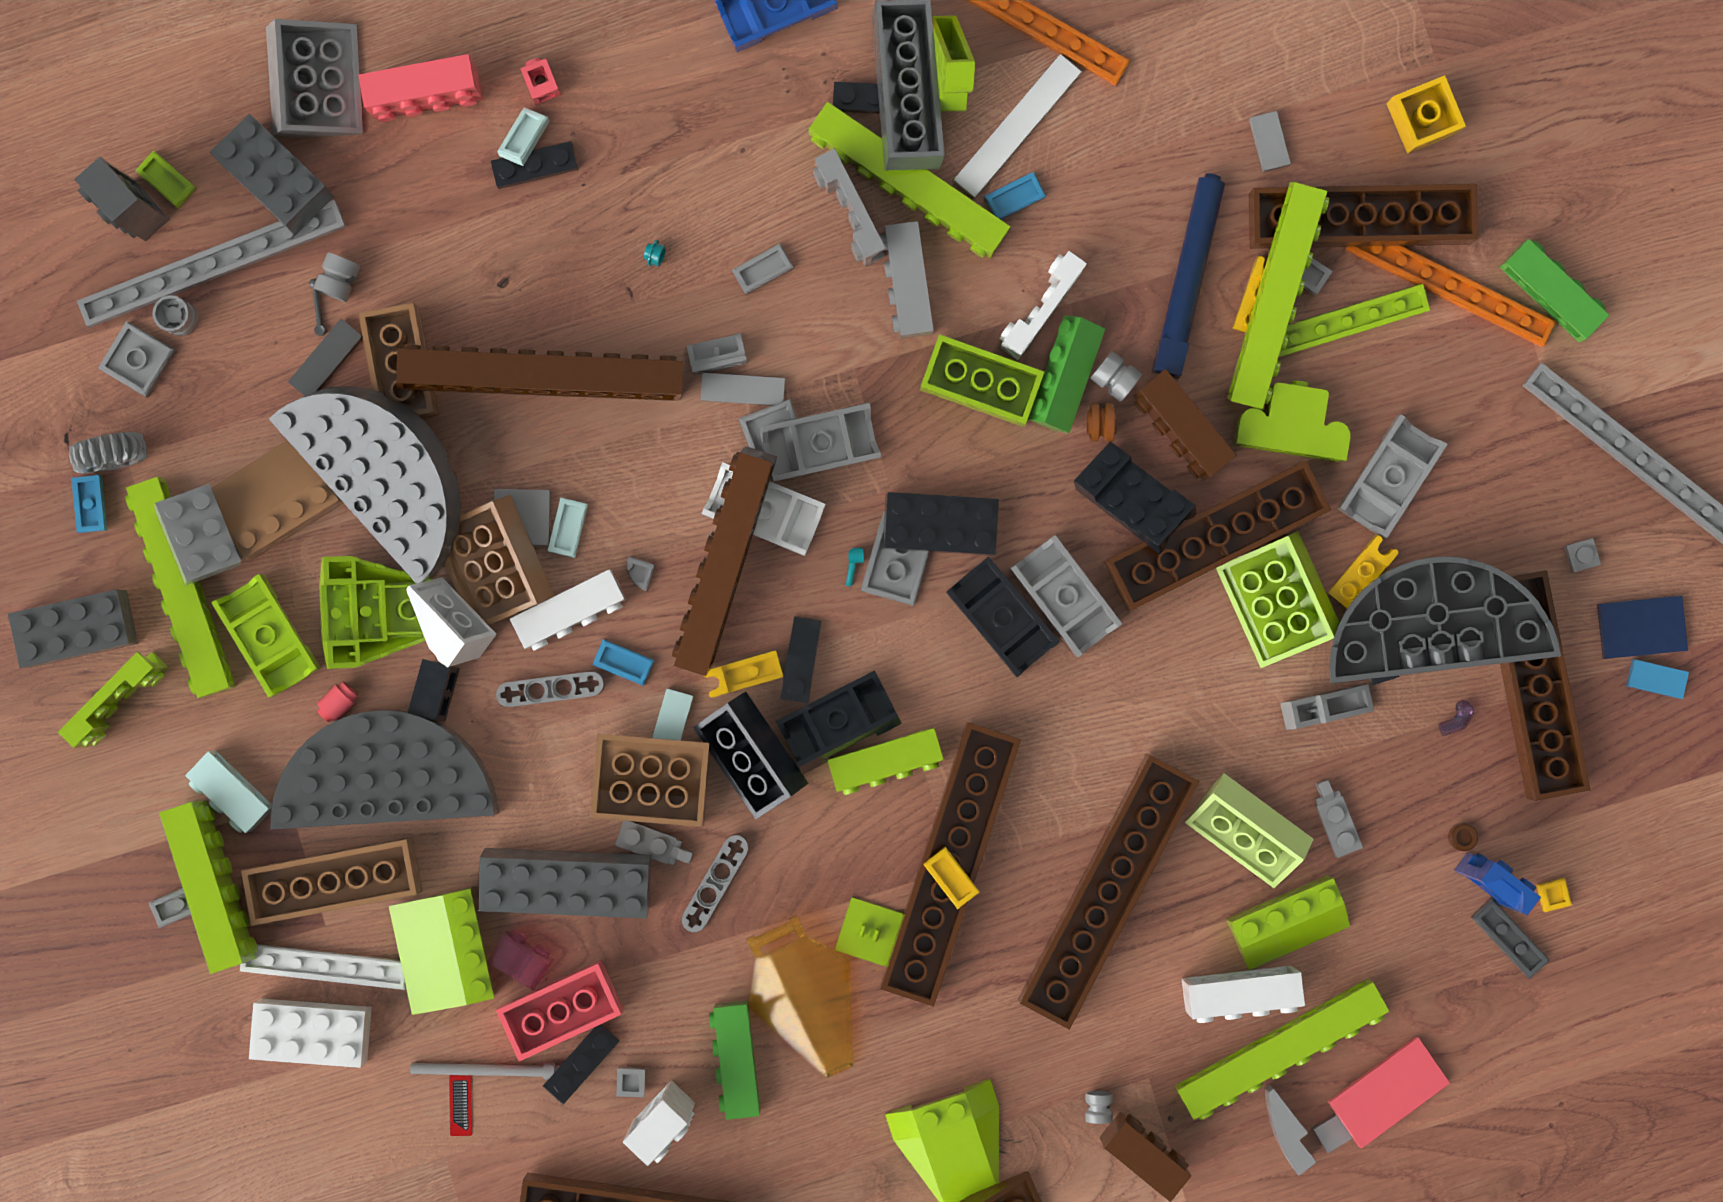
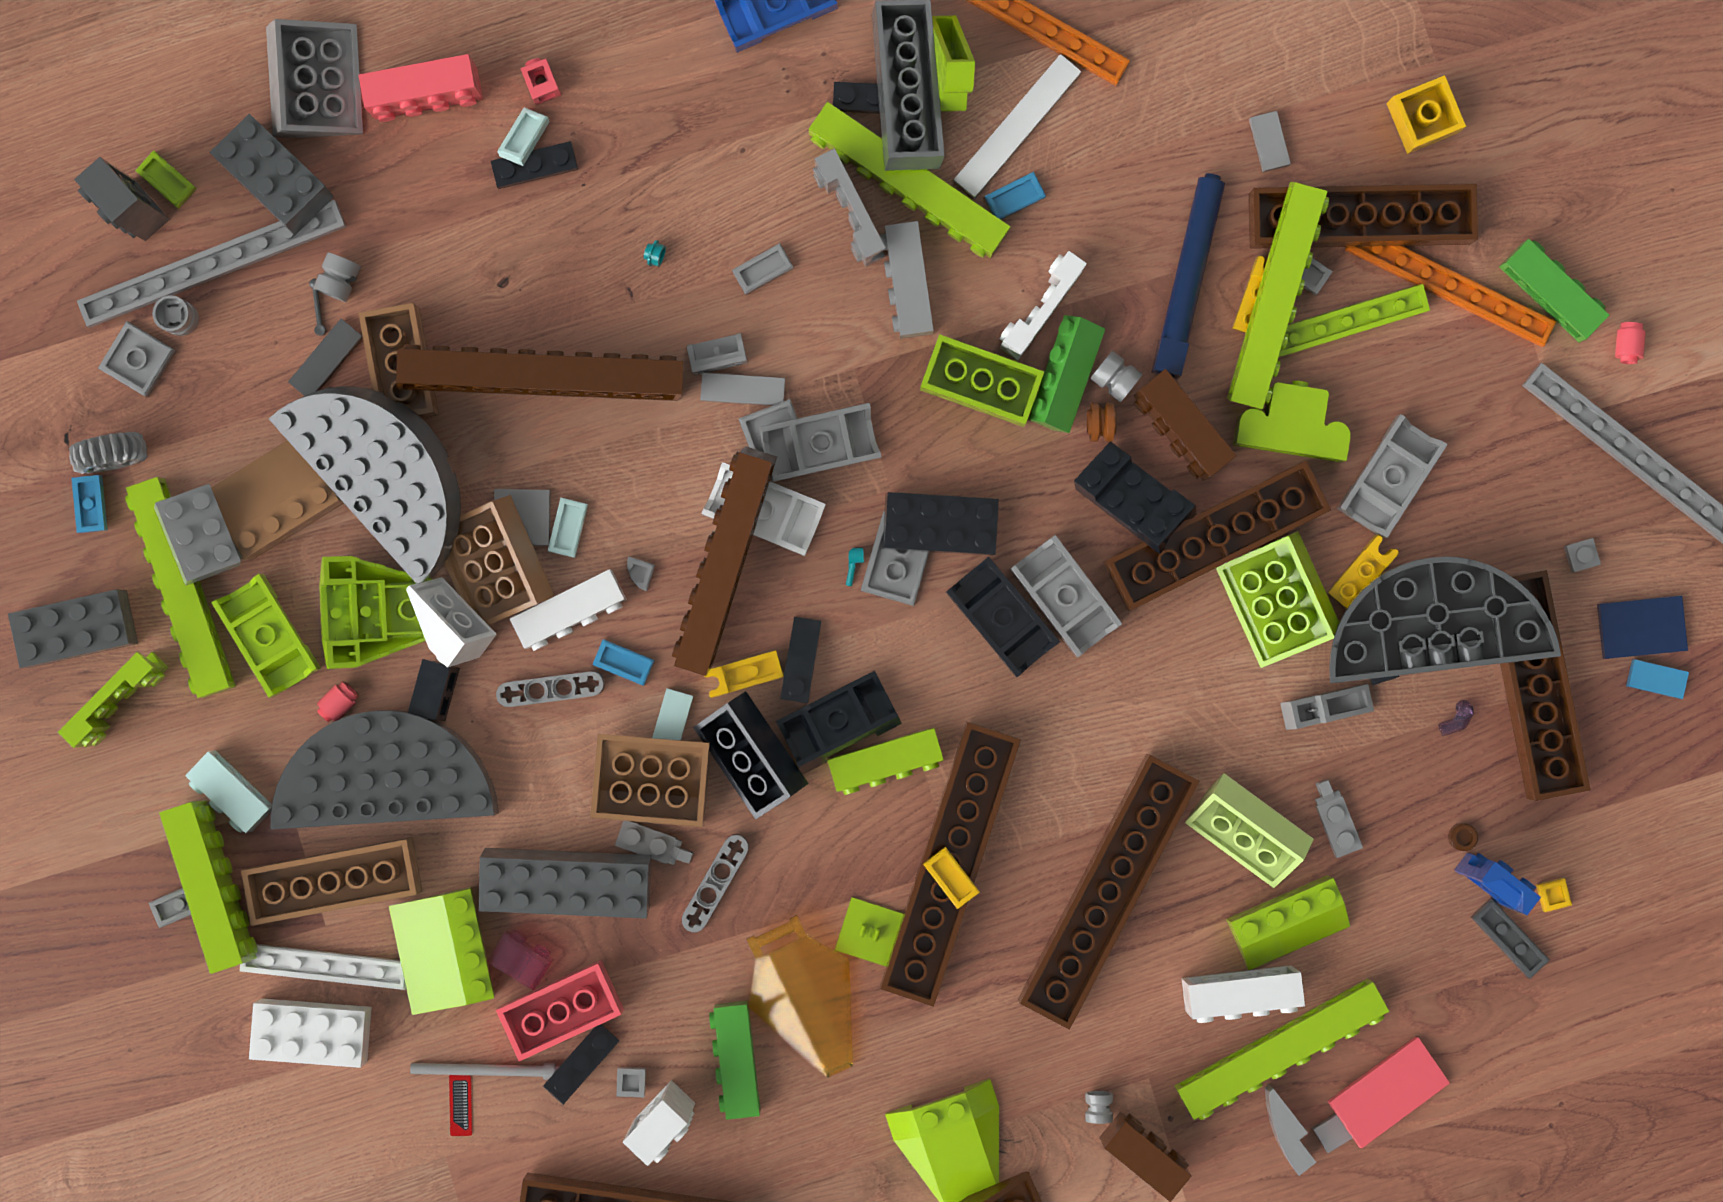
none -> coral brick [1615,322,1646,364]

